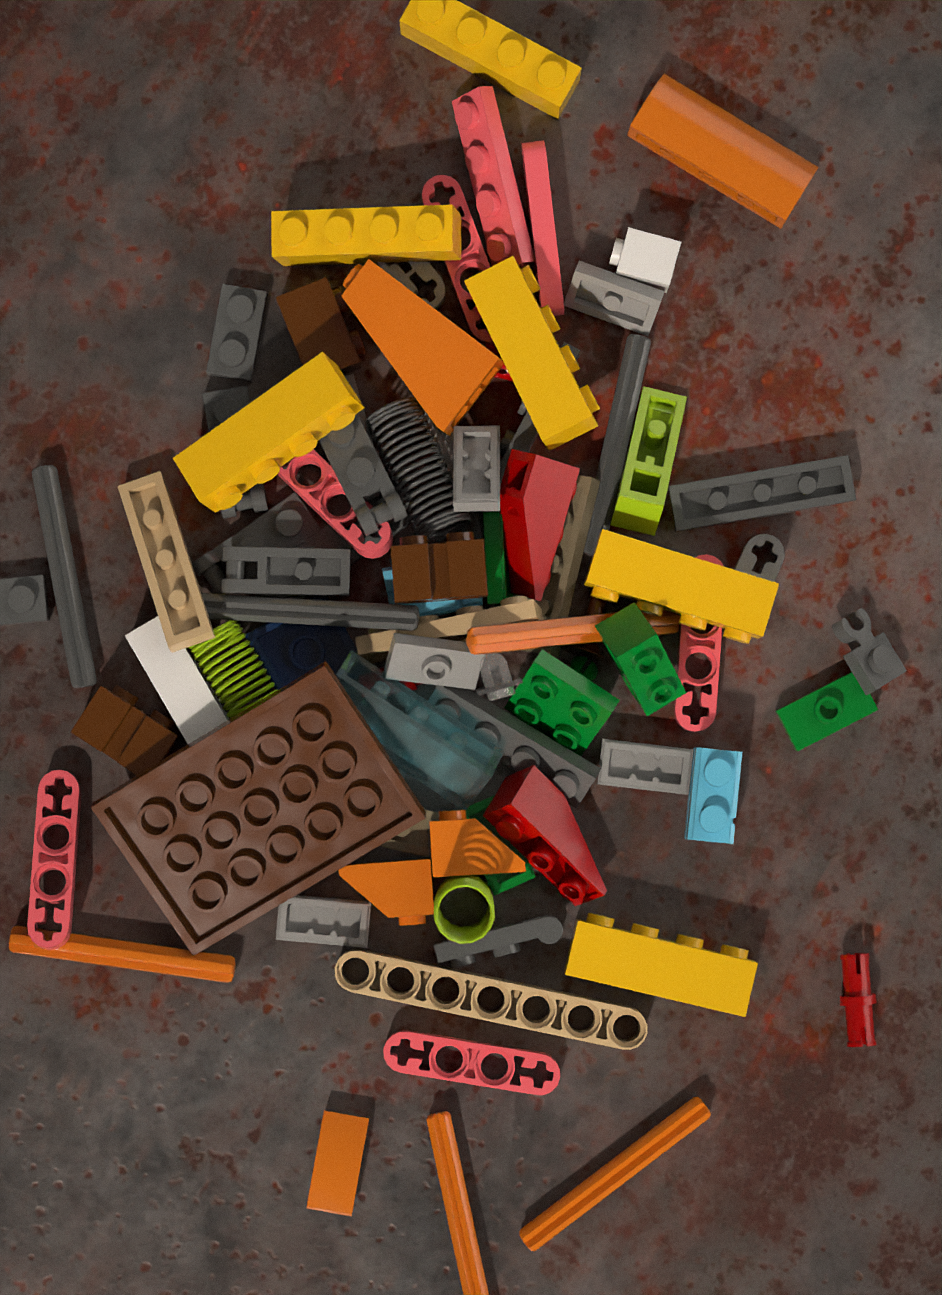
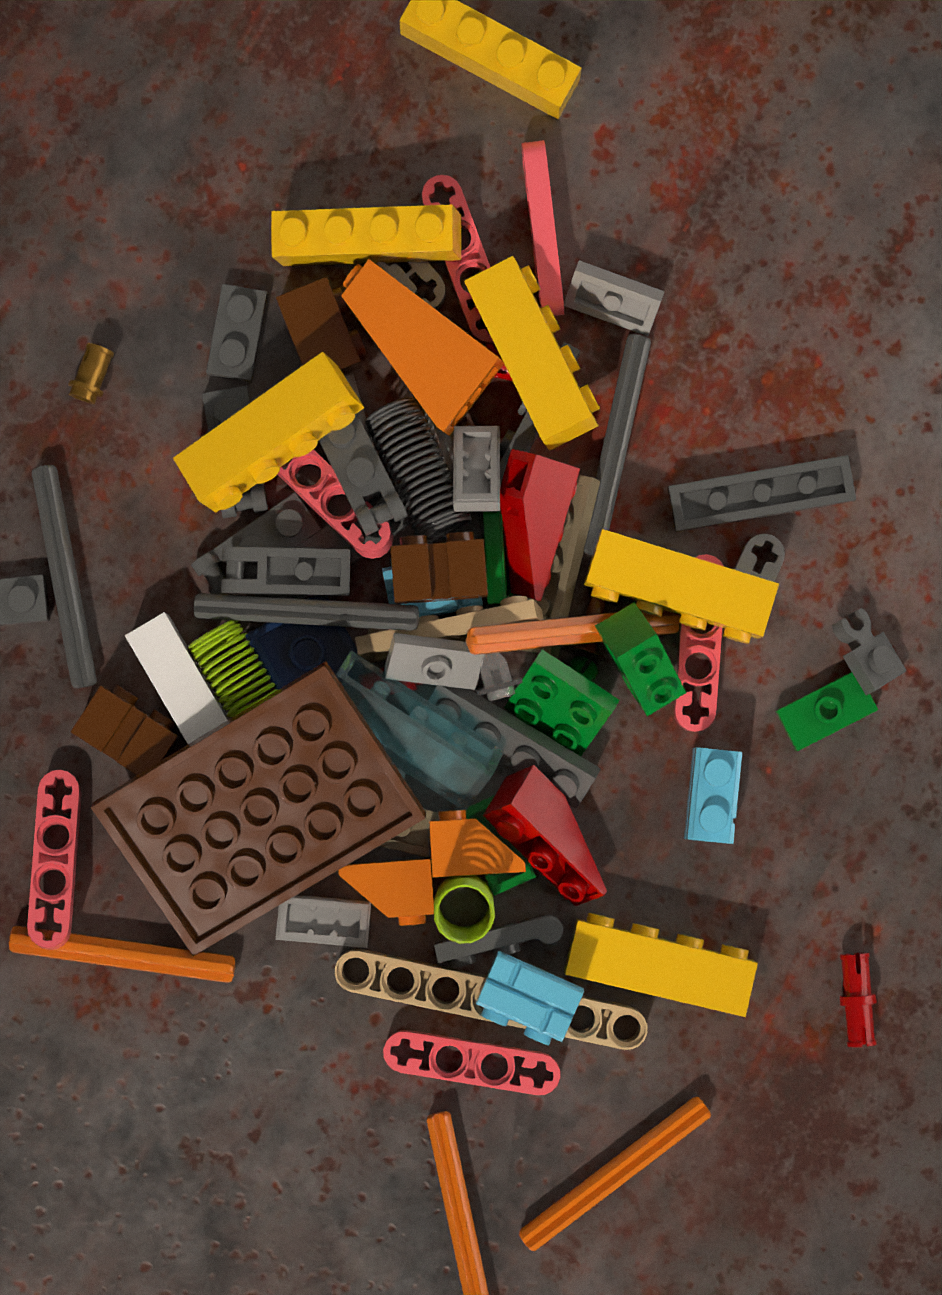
tan plate [118,471,216,653] -> none
orange slope [306,1110,369,1217] -> none
coral plate [452,86,535,268] -> none
light grey plate [597,739,694,795] -> none
white brick [609,227,681,293] -> none
lime slope [610,386,687,536] -> none
orange brick [627,74,819,229] -> none
none -> pearl gold pin [68,343,114,404]
none -> medium azure brick [476,951,584,1046]

